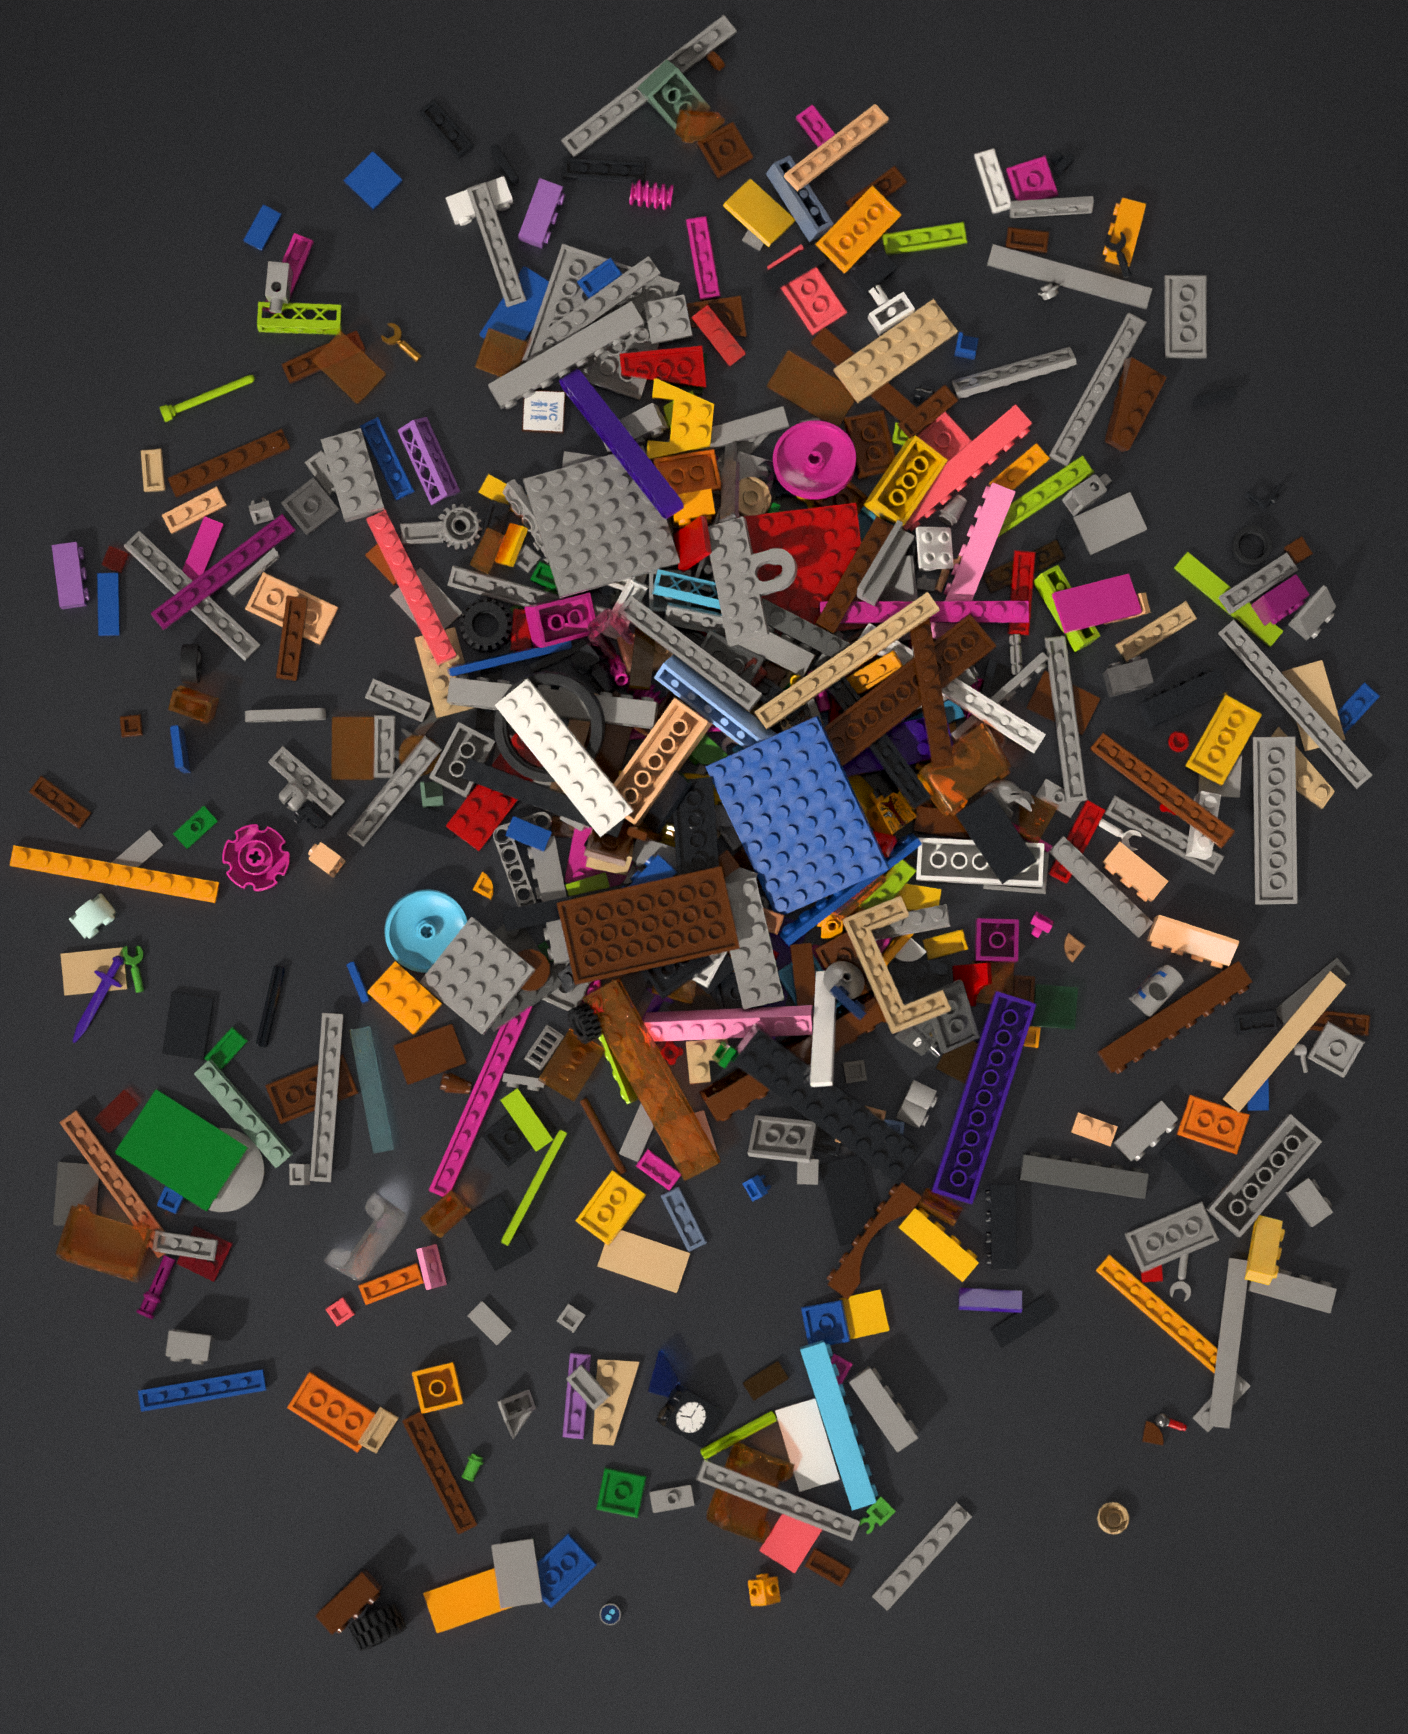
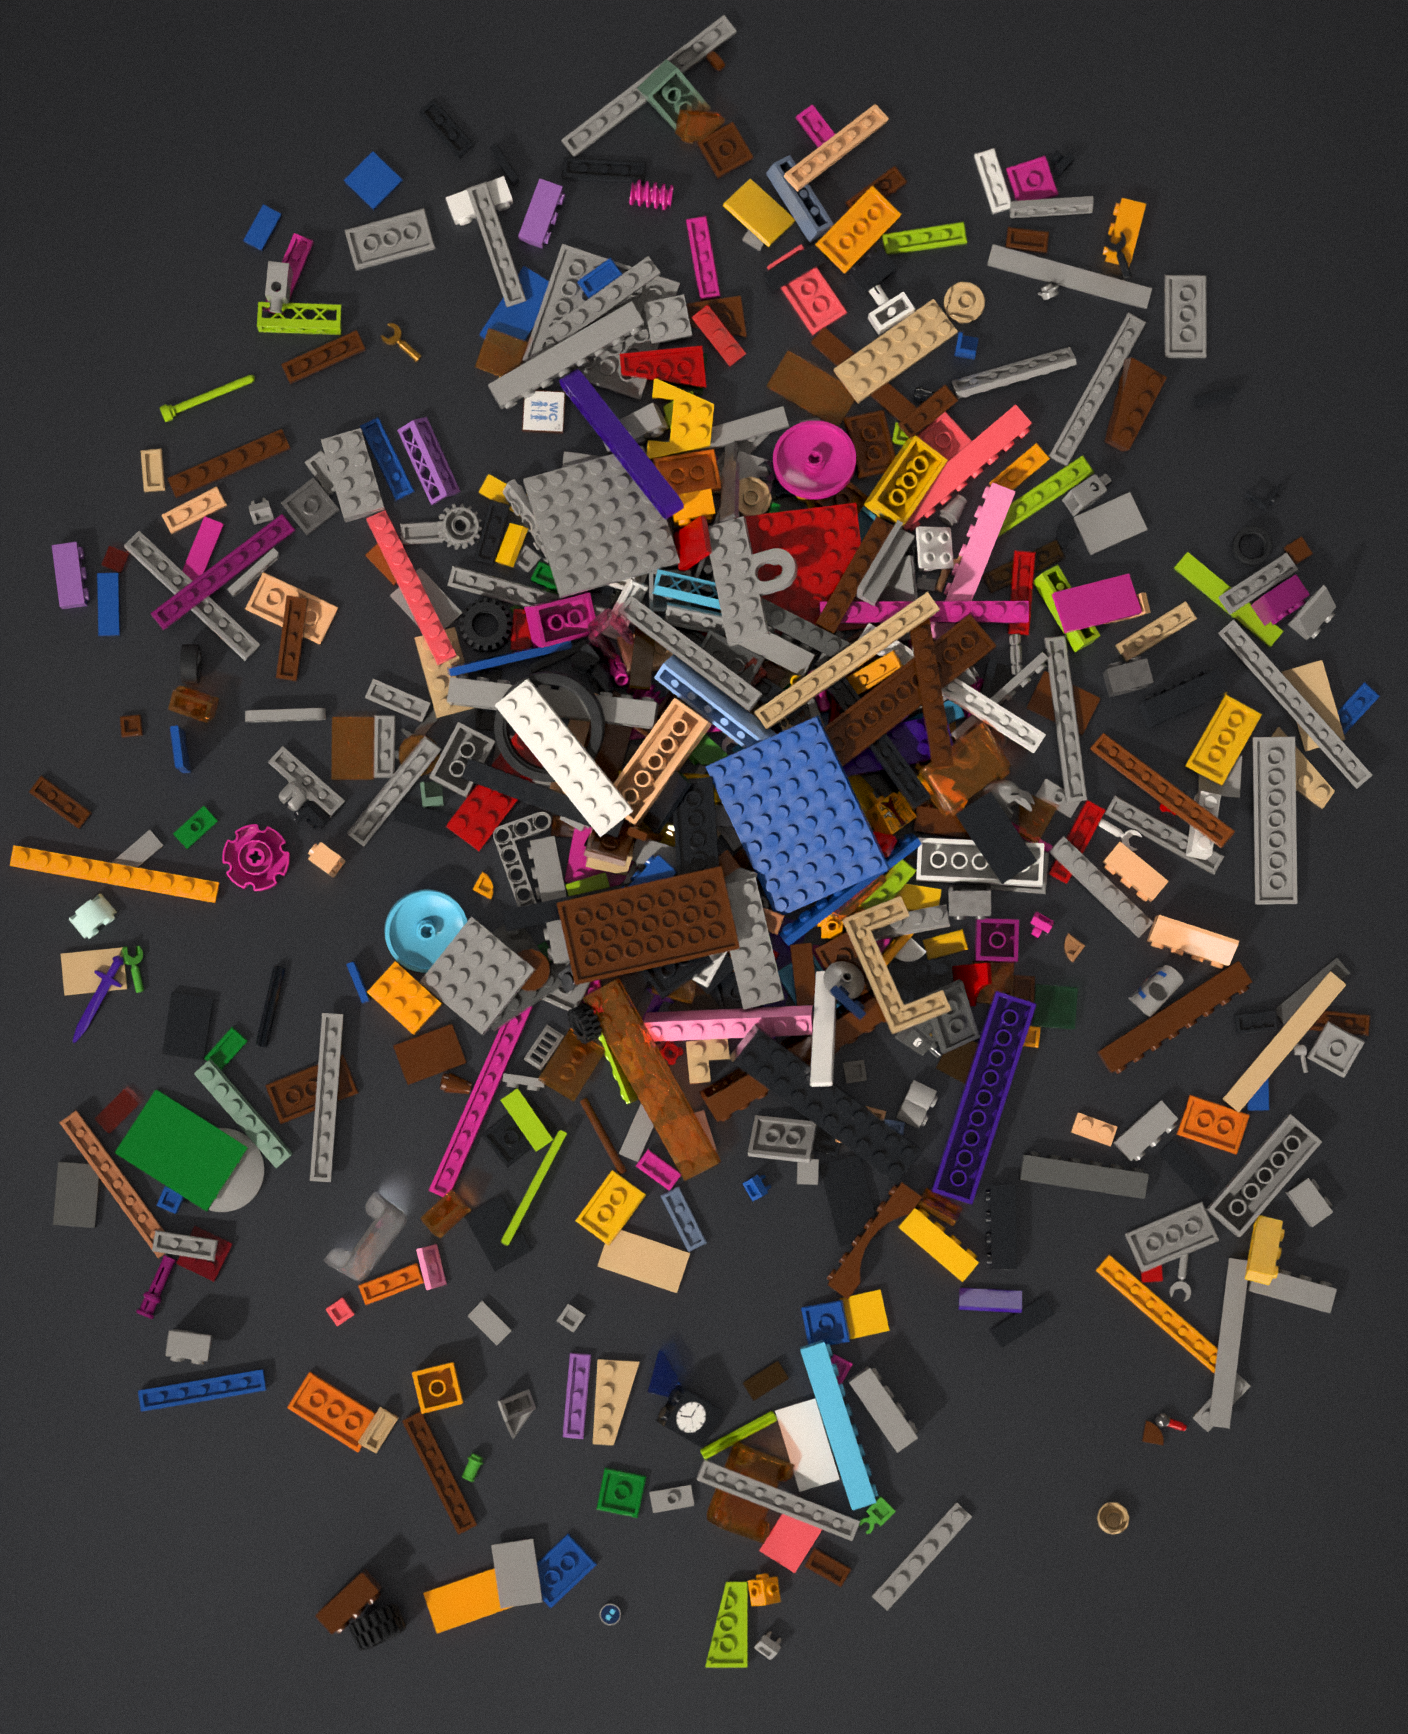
clear orange windscreen [55,1204,153,1283] -> none
light grey plate [289,1164,310,1185] -> none
clear orange tile [312,331,386,404] -> none
clear light blue tile [350,1026,394,1154] -> none
clear orange brick [469,527,508,574] -> none
blue tile [505,816,552,852] -> none
light grey tile [566,1365,610,1410] -> none
green tile [712,1041,736,1068] -> none
red plate [1168,731,1189,752] -> none
none -> light grey tile [345,208,435,271]
none -> lime wing [705,1581,747,1668]
none -> light grey tile [754,1631,781,1660]
none -> tan tile [944,282,985,323]
none -> flat silver brick [949,885,991,920]

